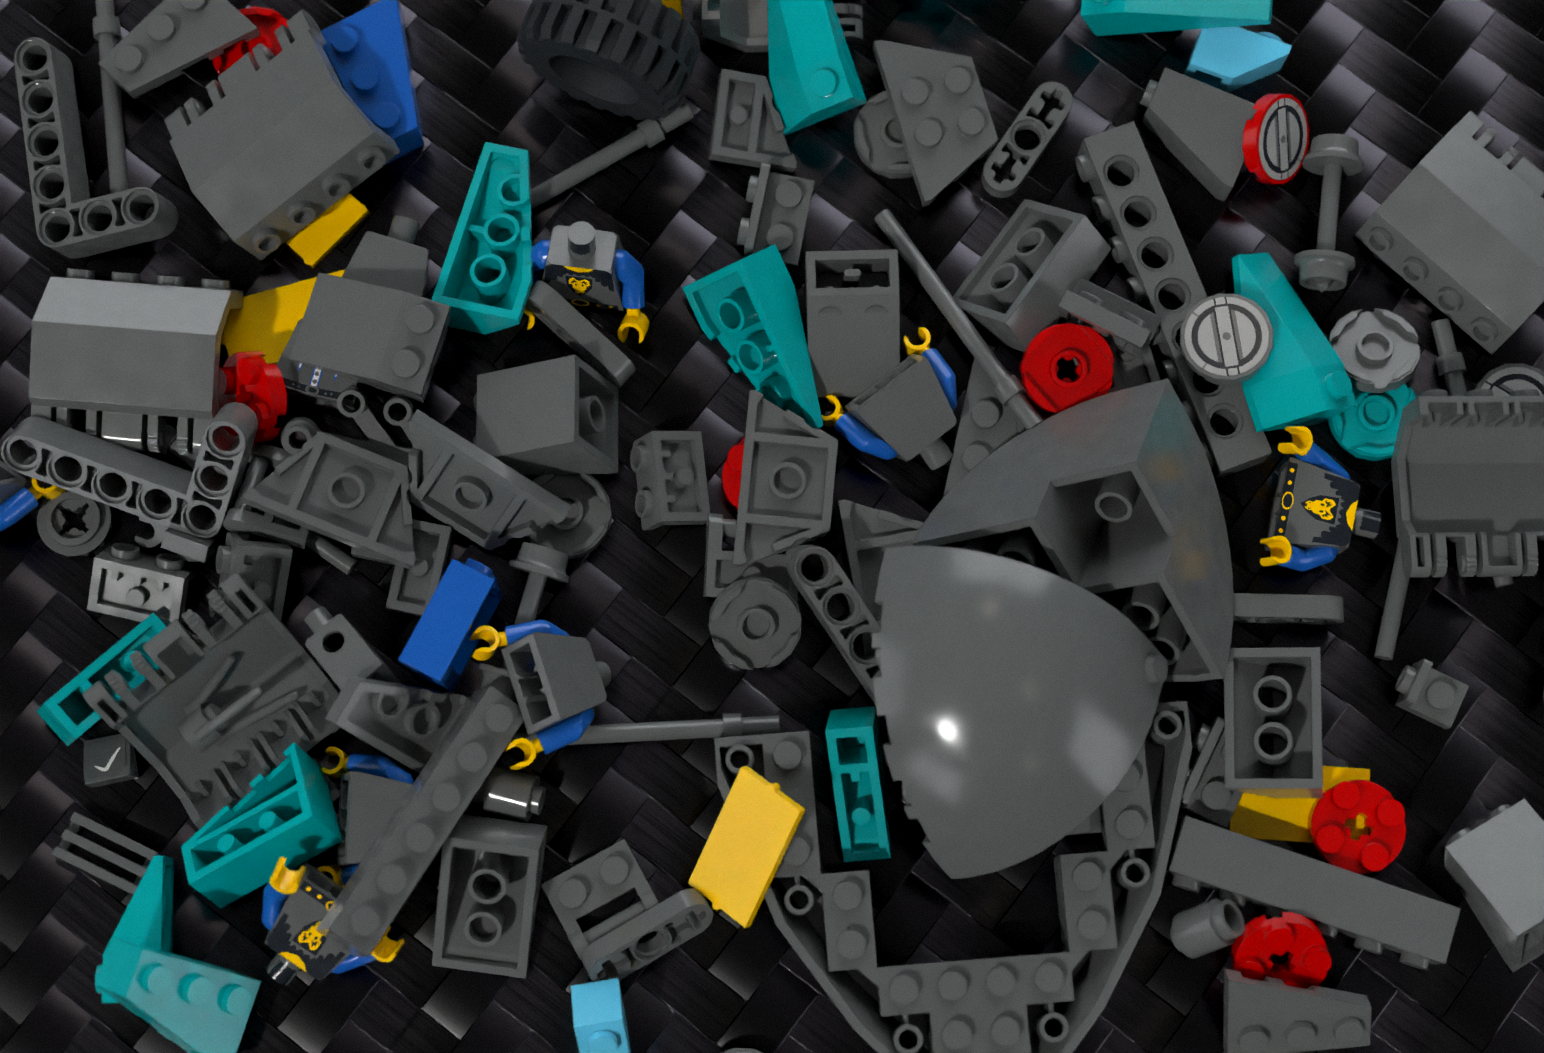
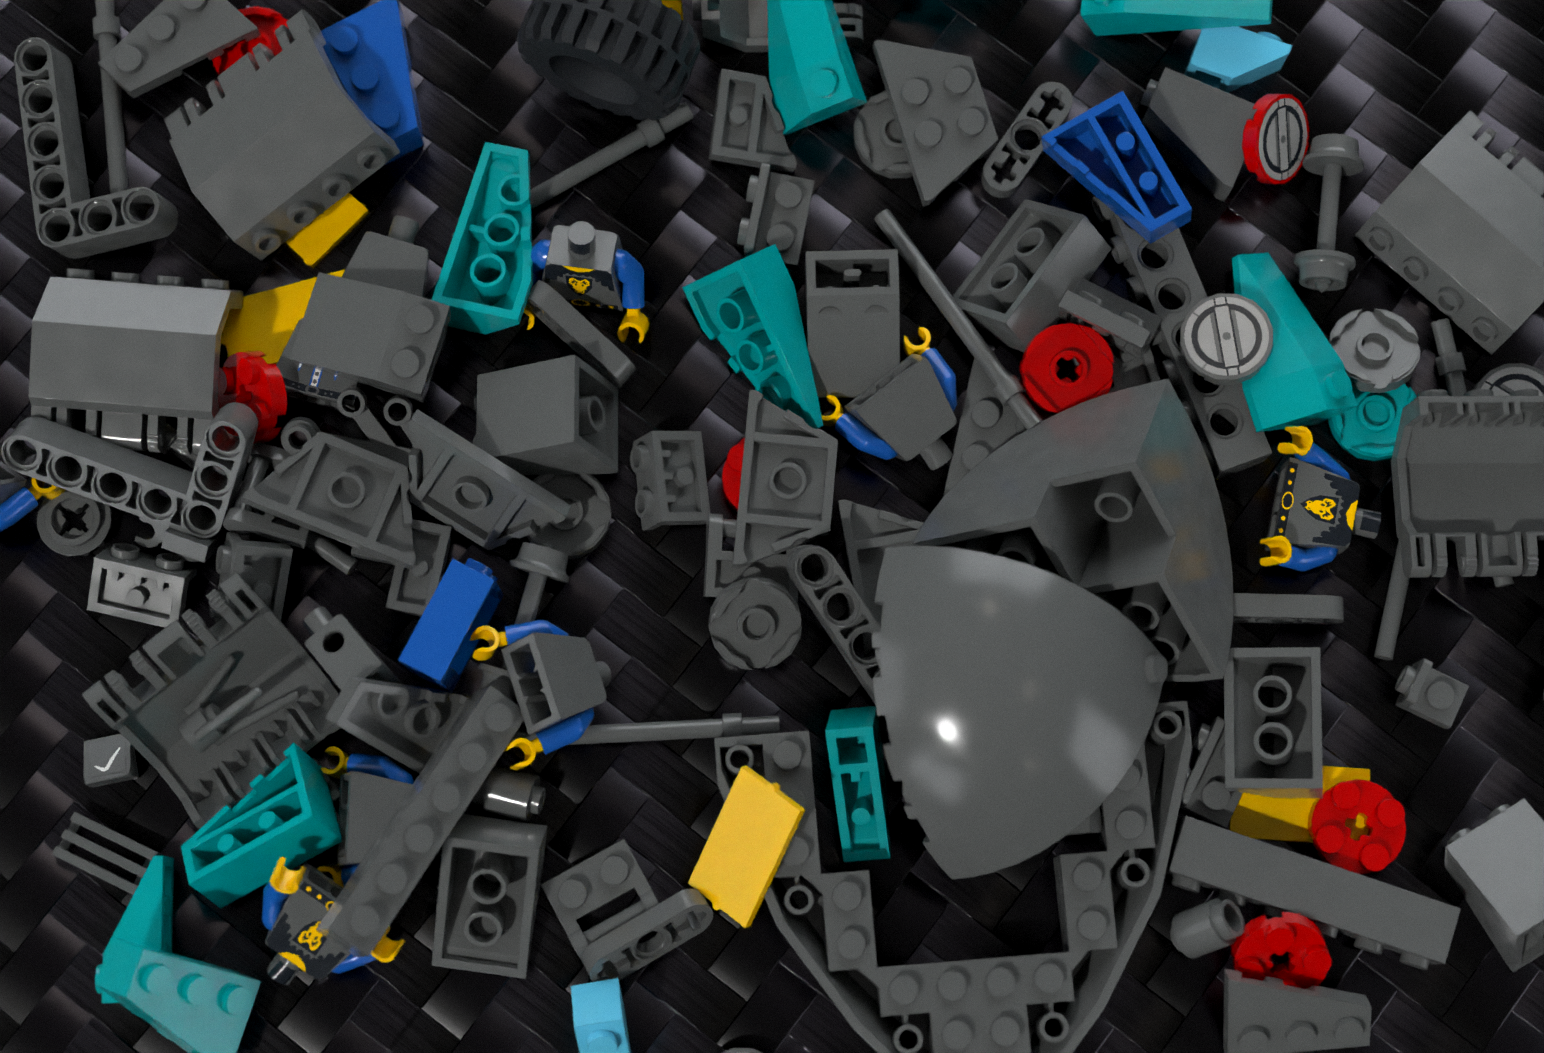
teal slope [36,612,166,746] -> none
none -> blue wedge [1041,91,1192,244]

